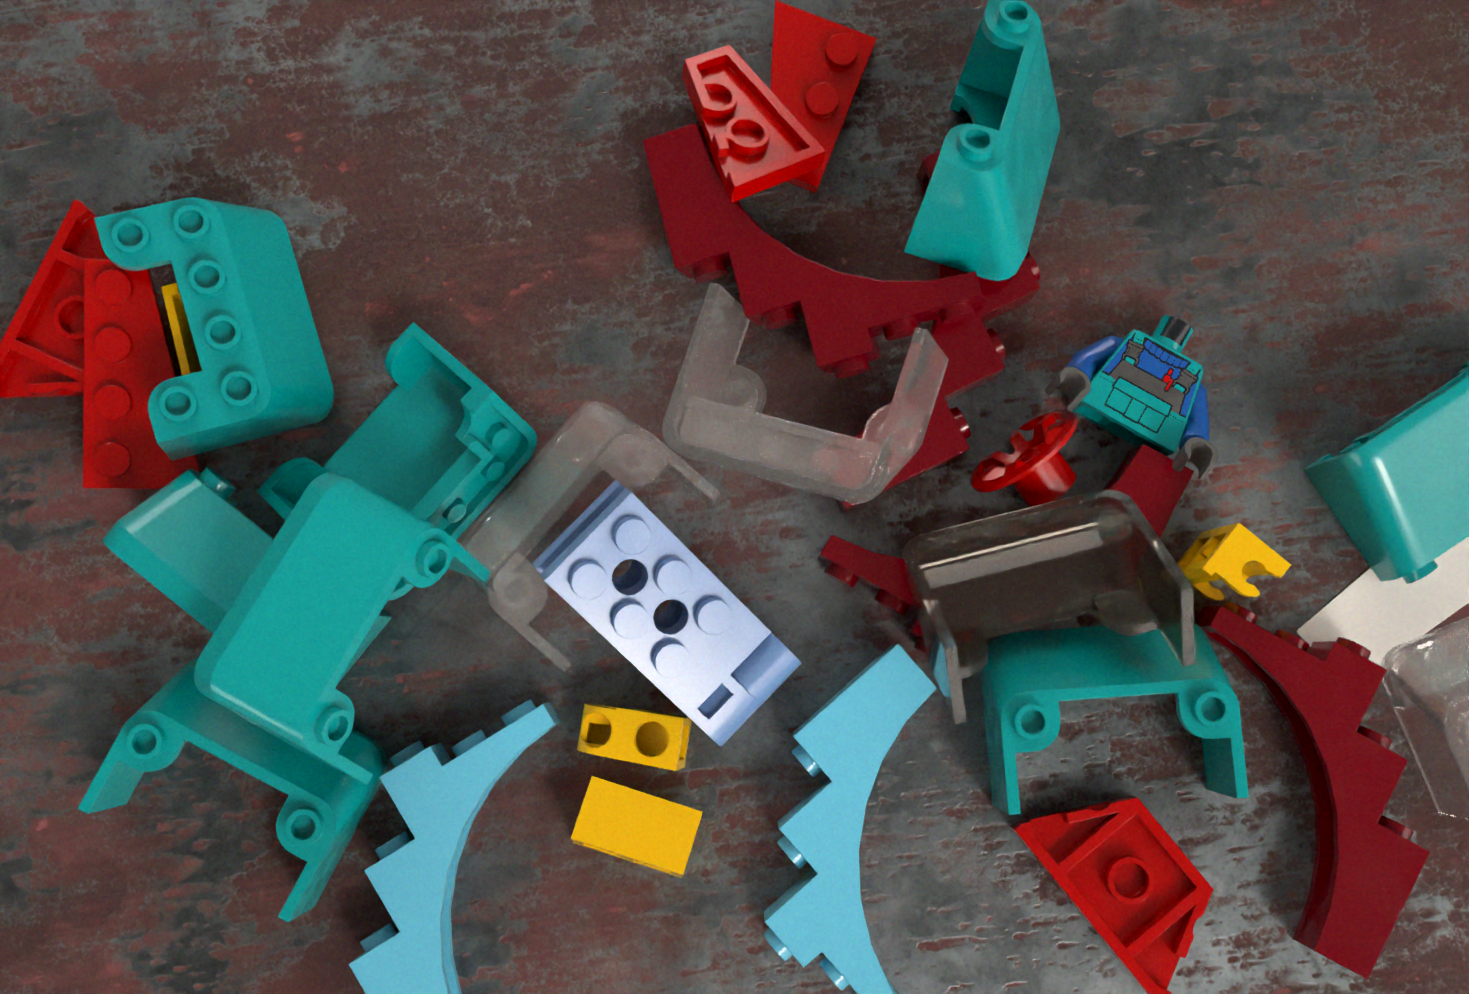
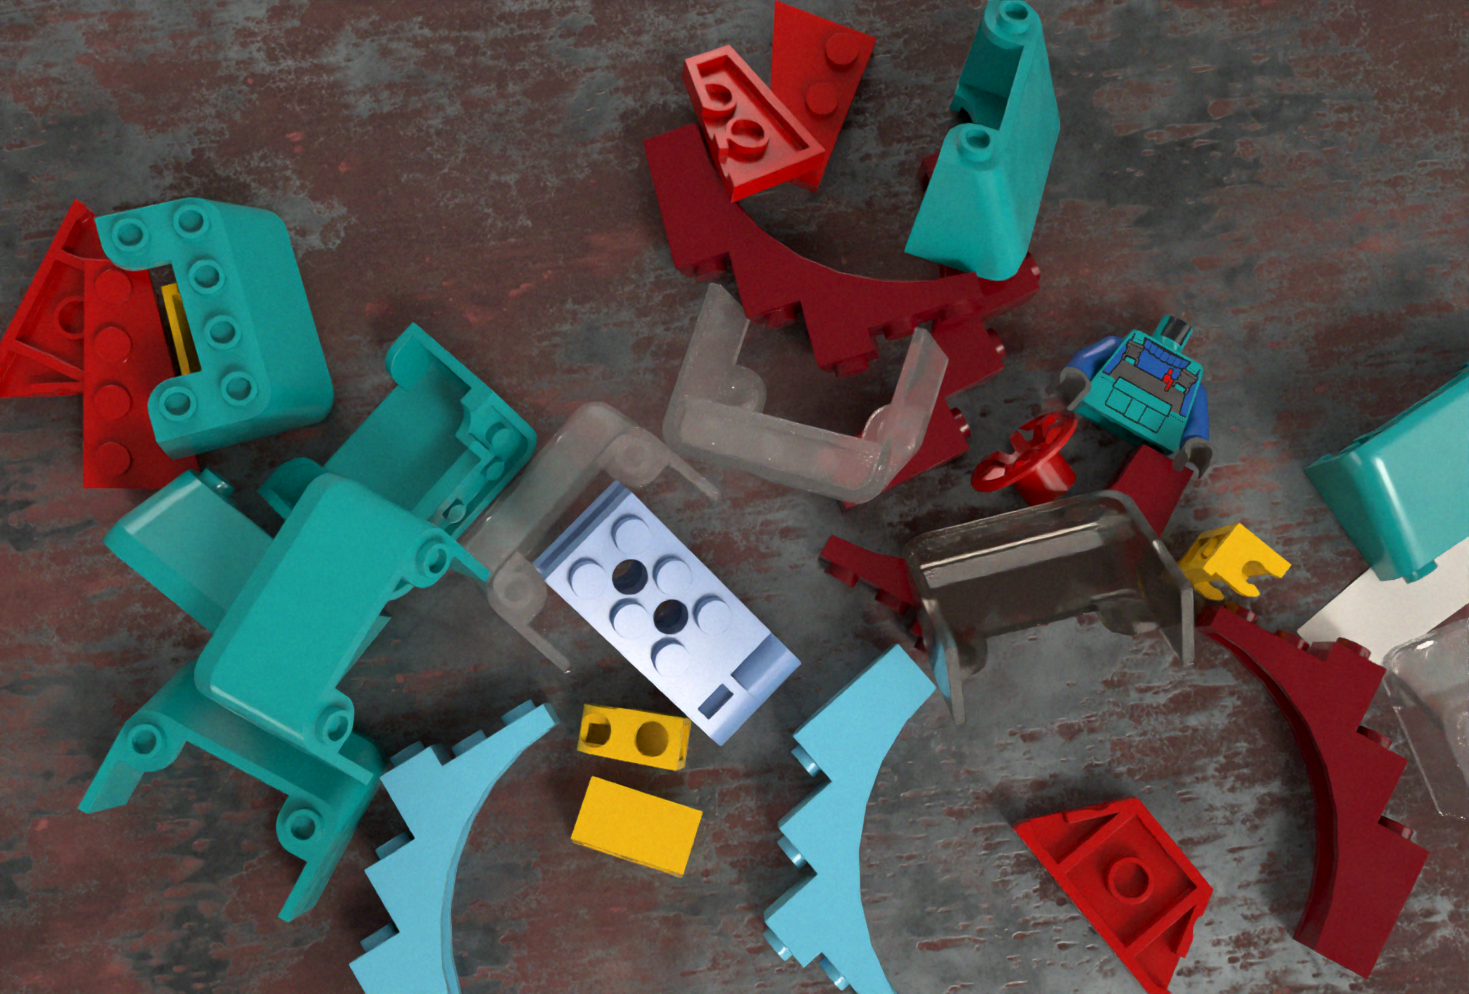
teal windscreen [980,620,1249,815] -> none

